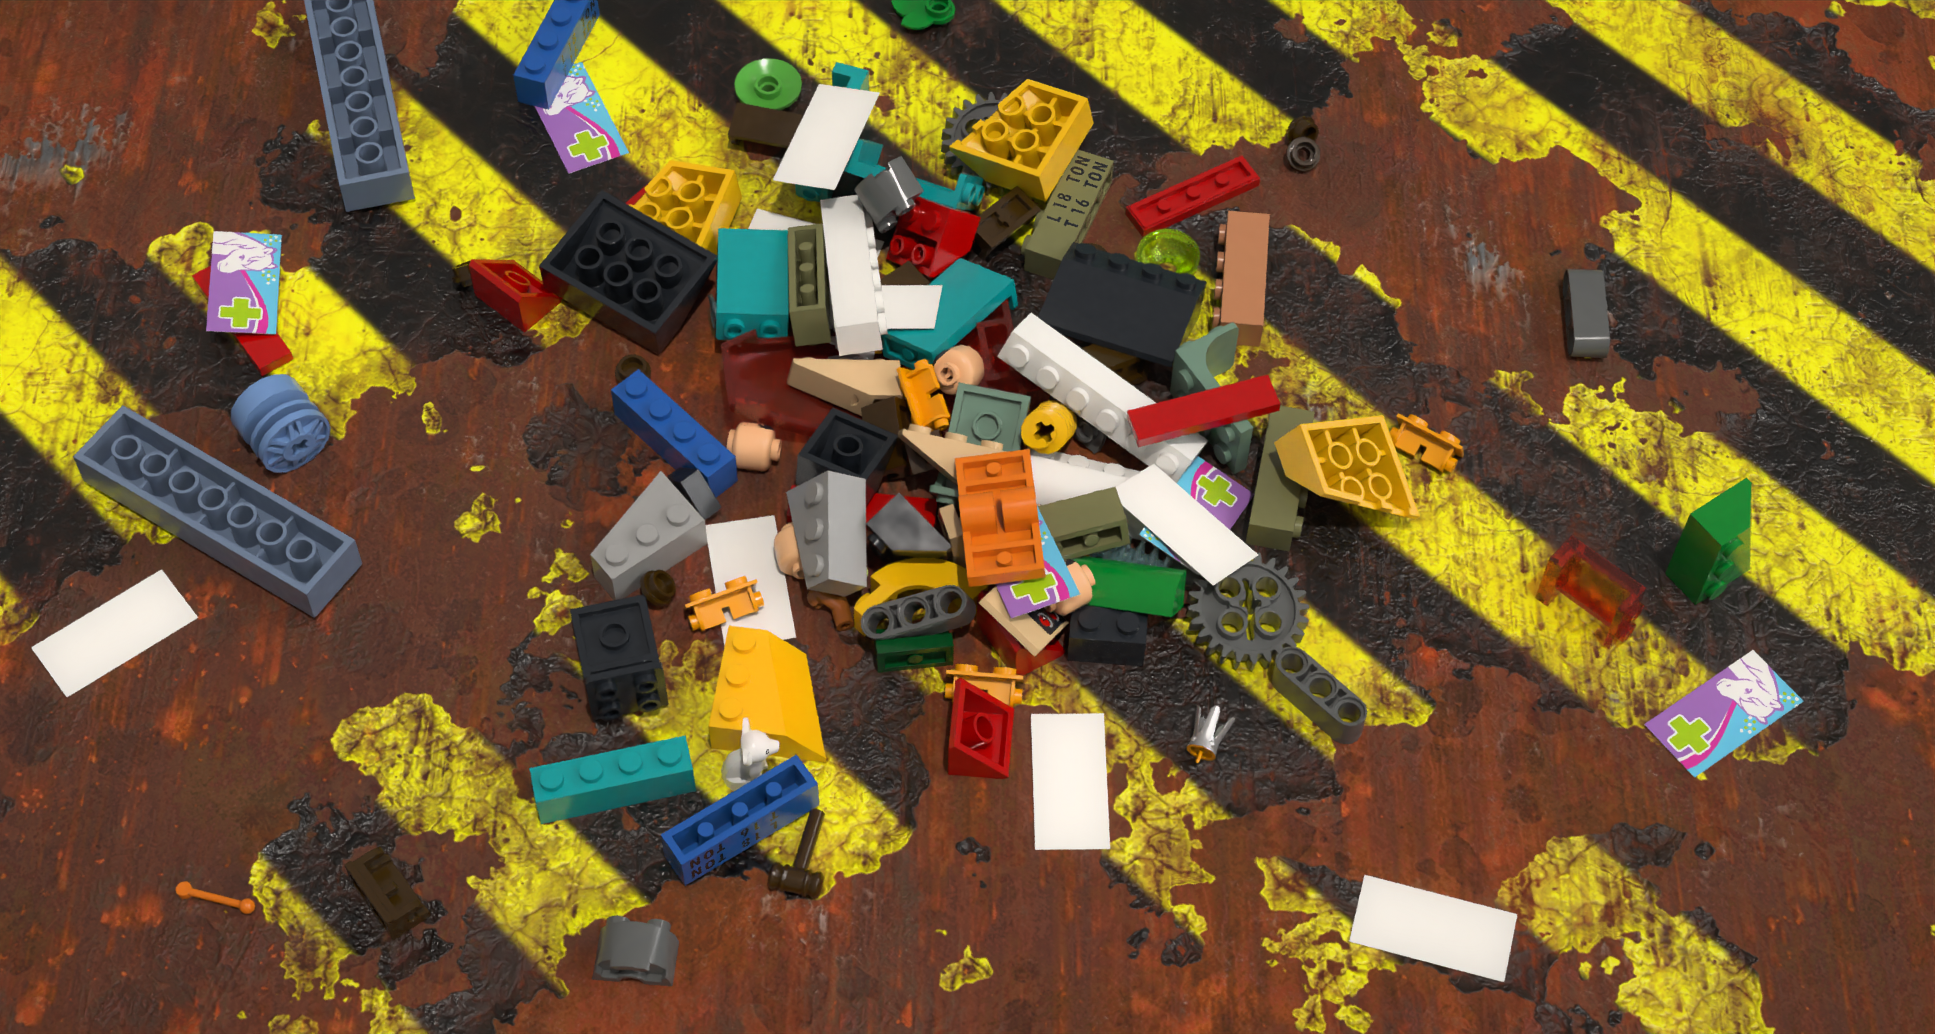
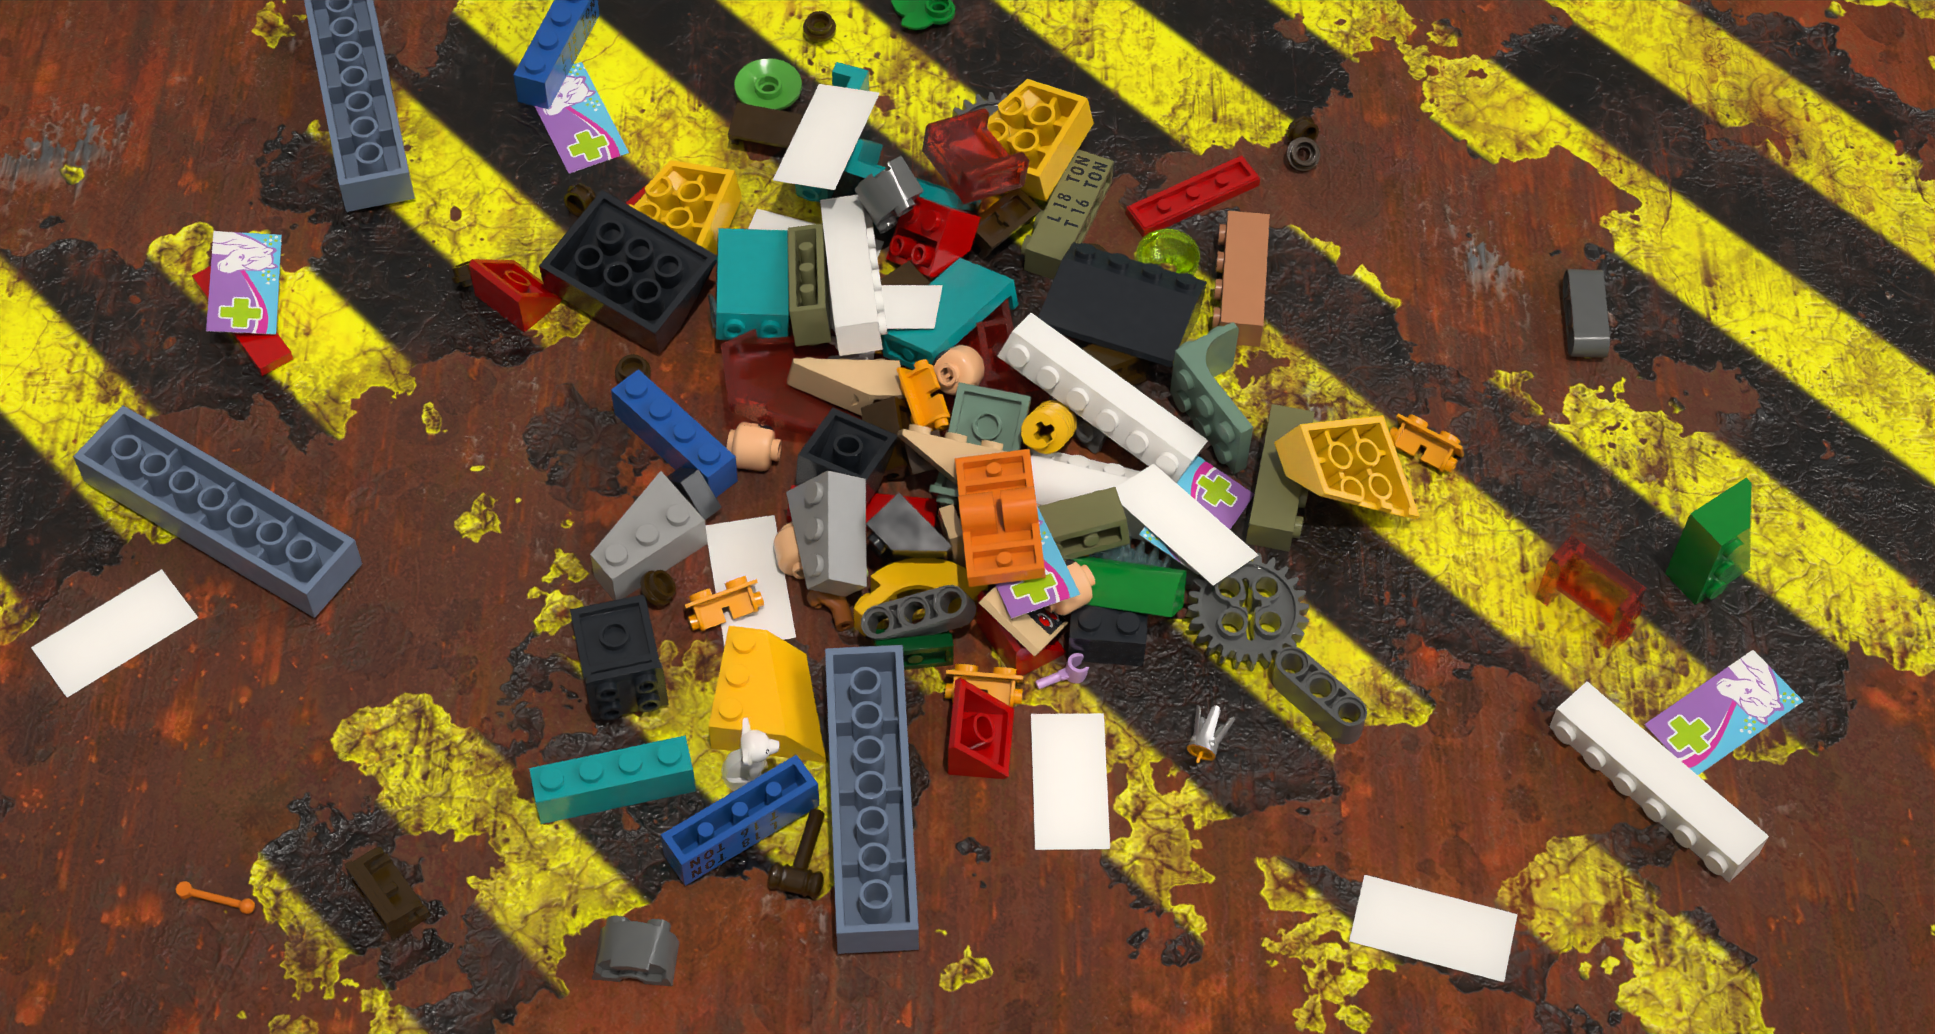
medium blue wheel [230,374,331,473] -> none
red tile [1127,374,1280,448] -> none
none -> dark brown plate [564,183,596,216]
none -> dark brown plate [803,11,836,42]
none -> sand blue brick [825,645,919,954]
none -> clear red panel [922,108,1030,204]
none -> lavender hand [1035,653,1089,690]
none -> white brick [1549,682,1769,882]

